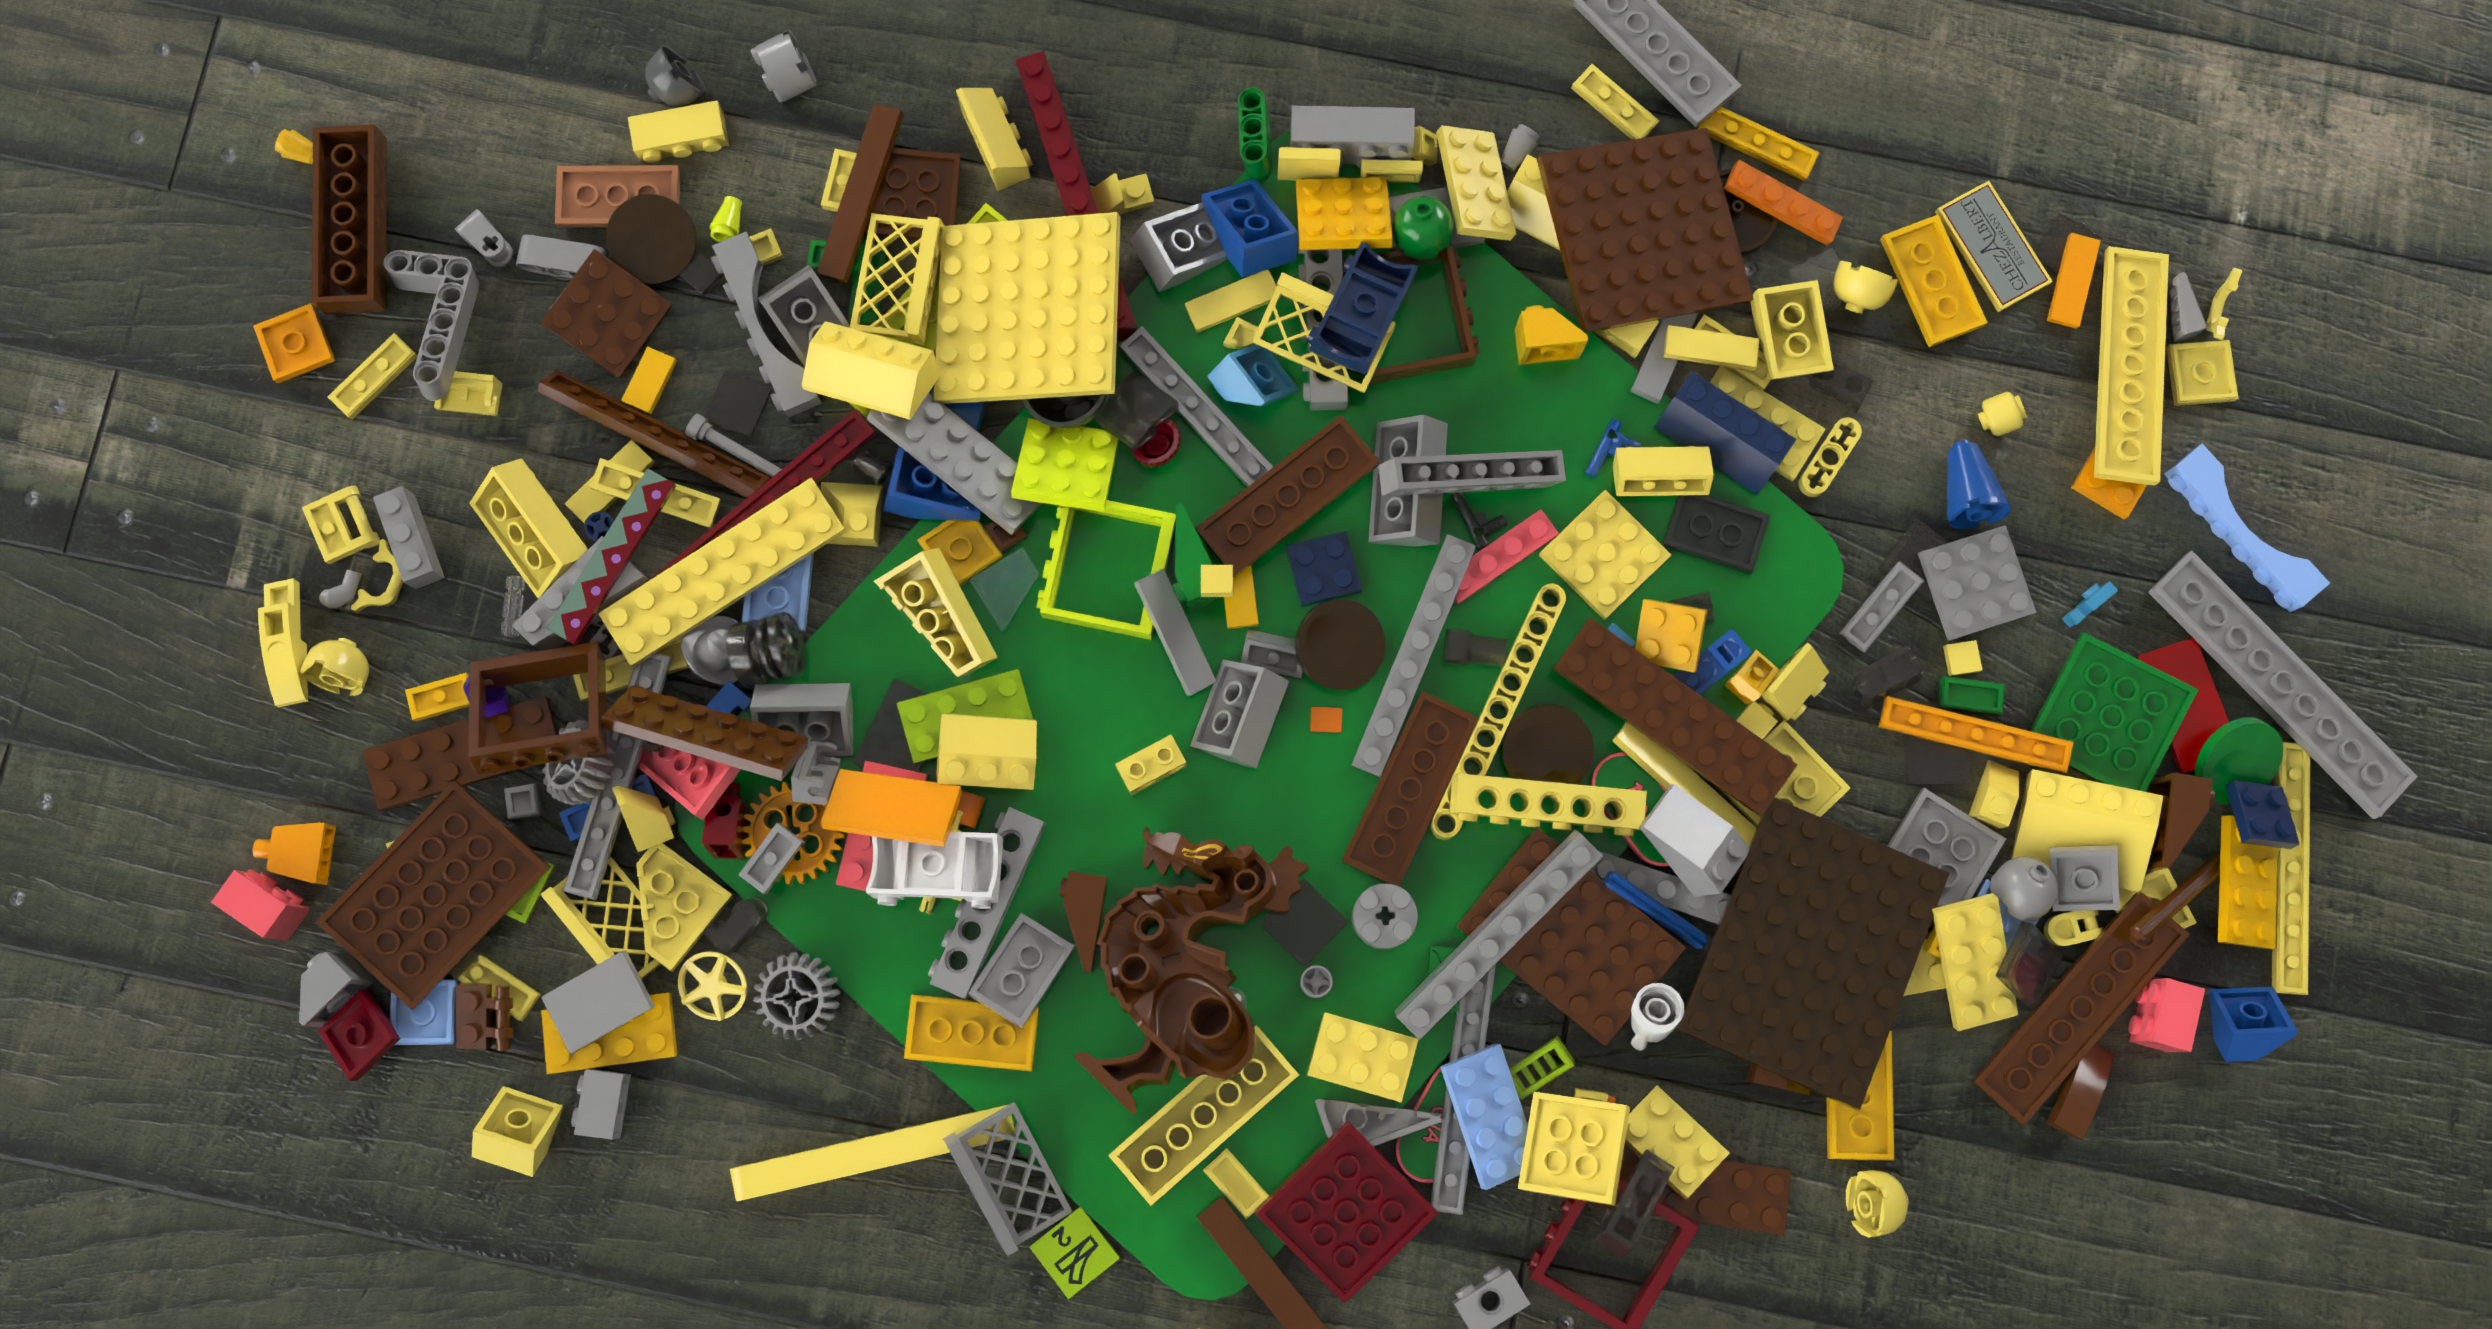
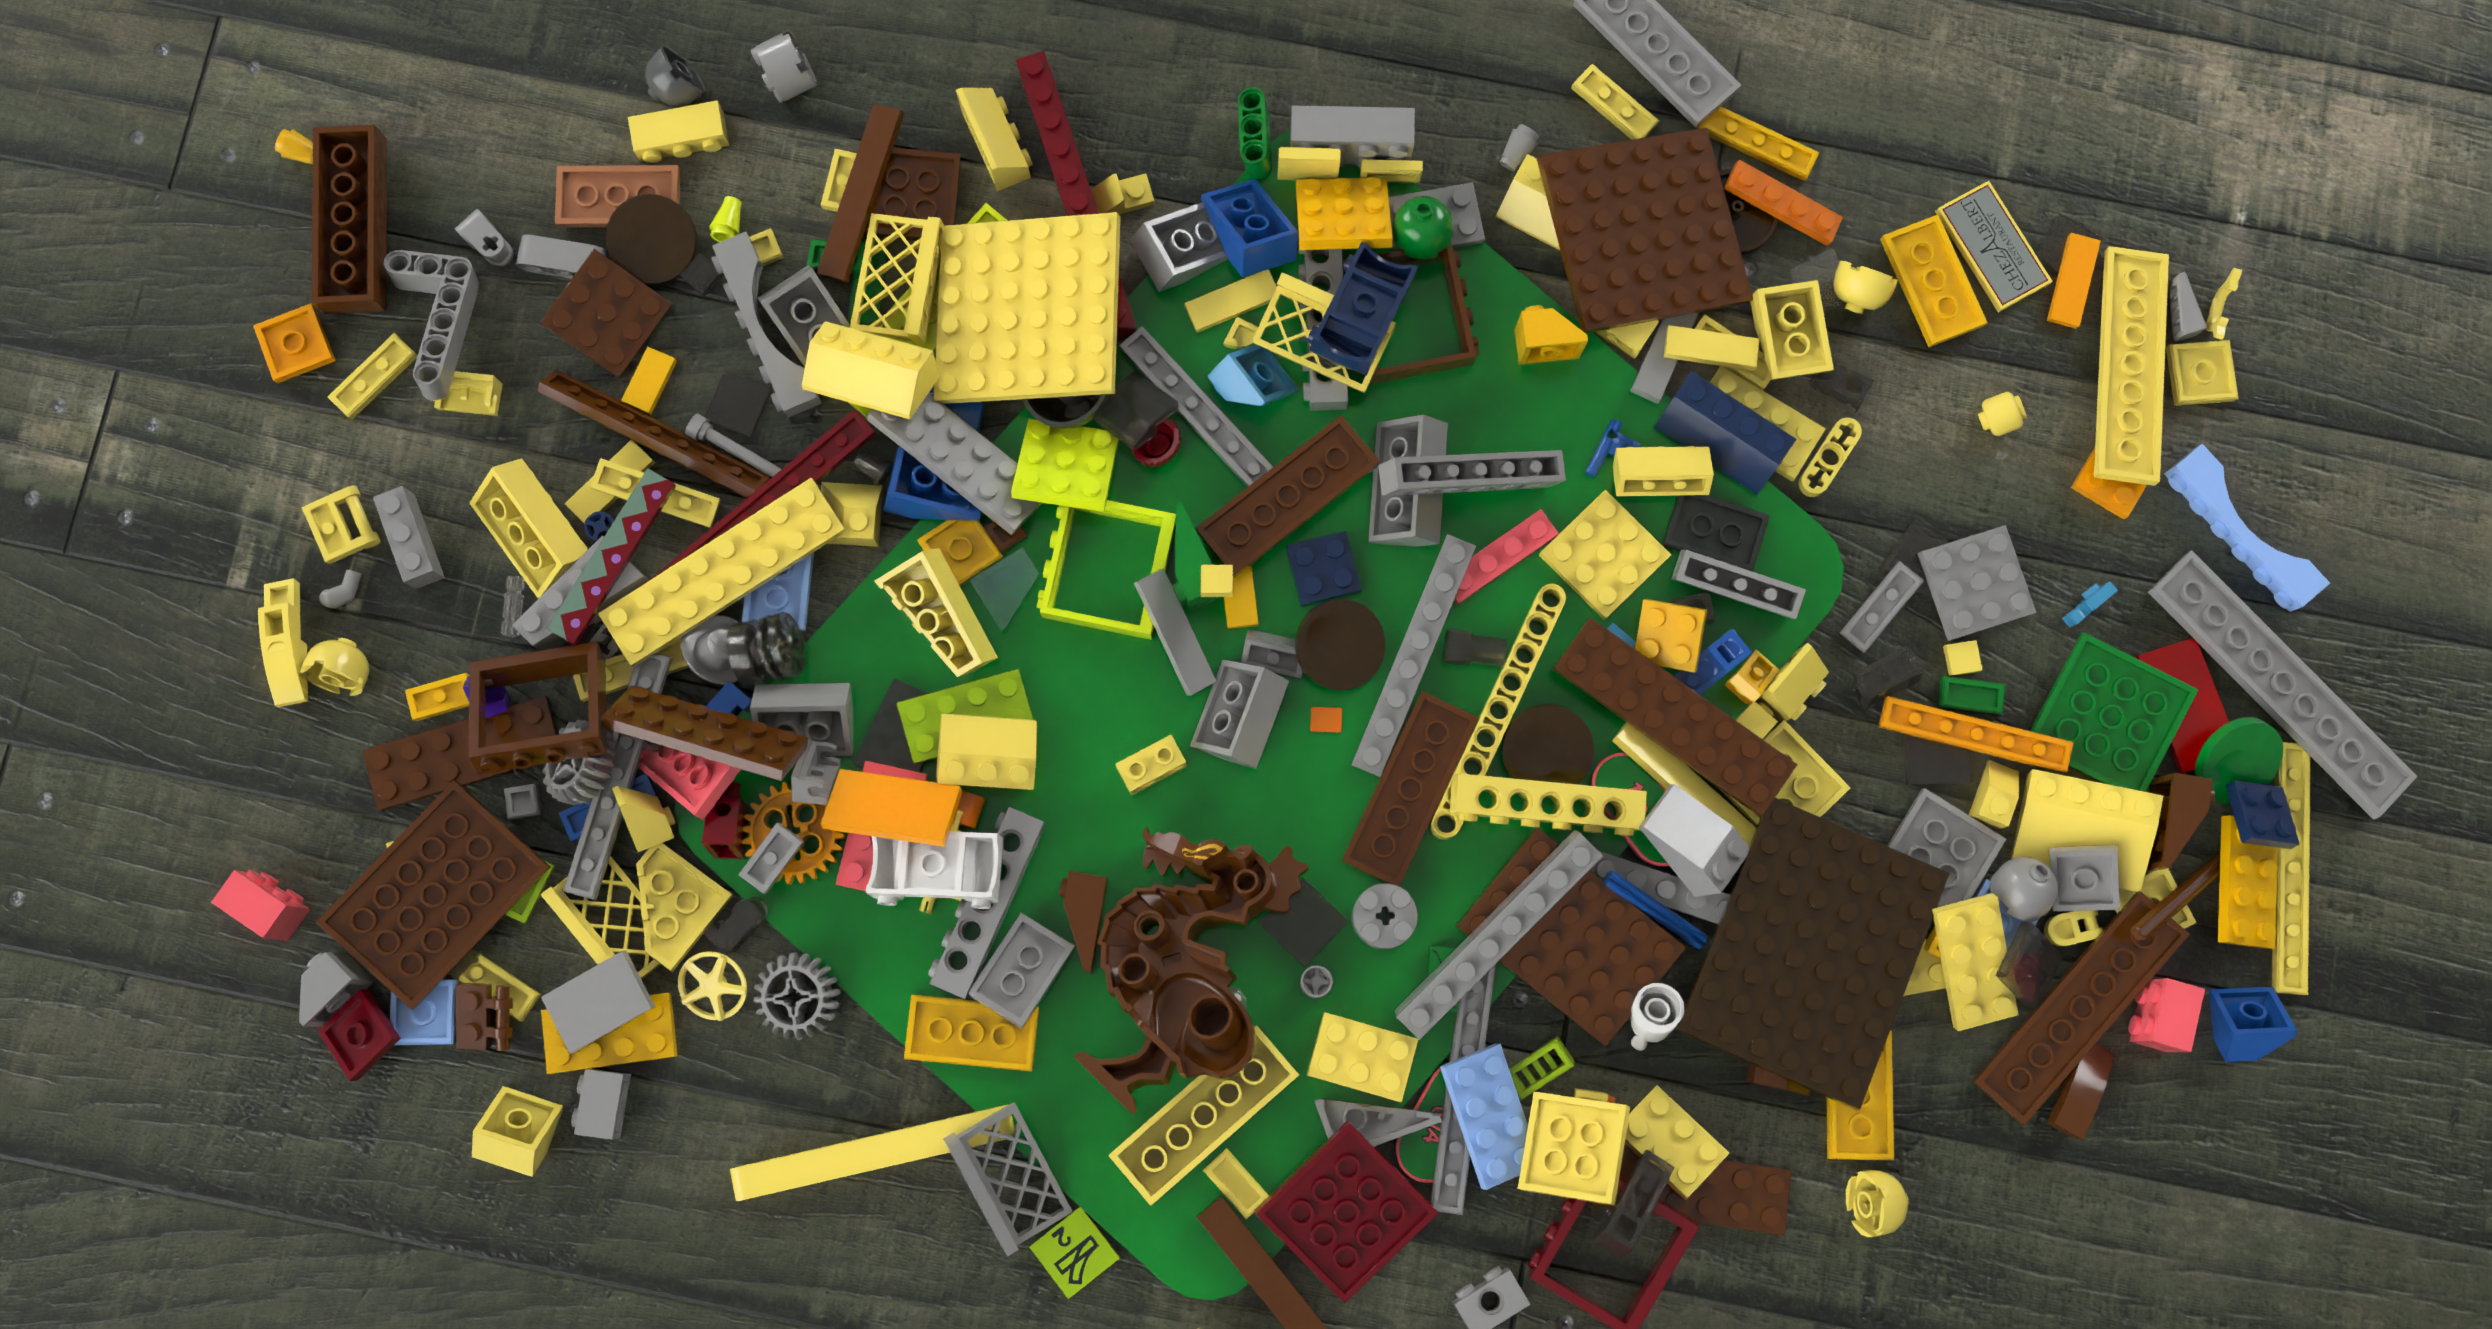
light orange torso [253,822,336,885] -> none
light yellow helmet [351,539,404,612] -> none
light yellow tile [1412,126,1437,166] -> none
light yellow plate [1436,125,1516,241] -> none
pearl dark grey hose [1450,492,1507,550] -> none
blue cone [1947,440,2011,529] -> none
none -> light grey brick [1671,550,1806,619]

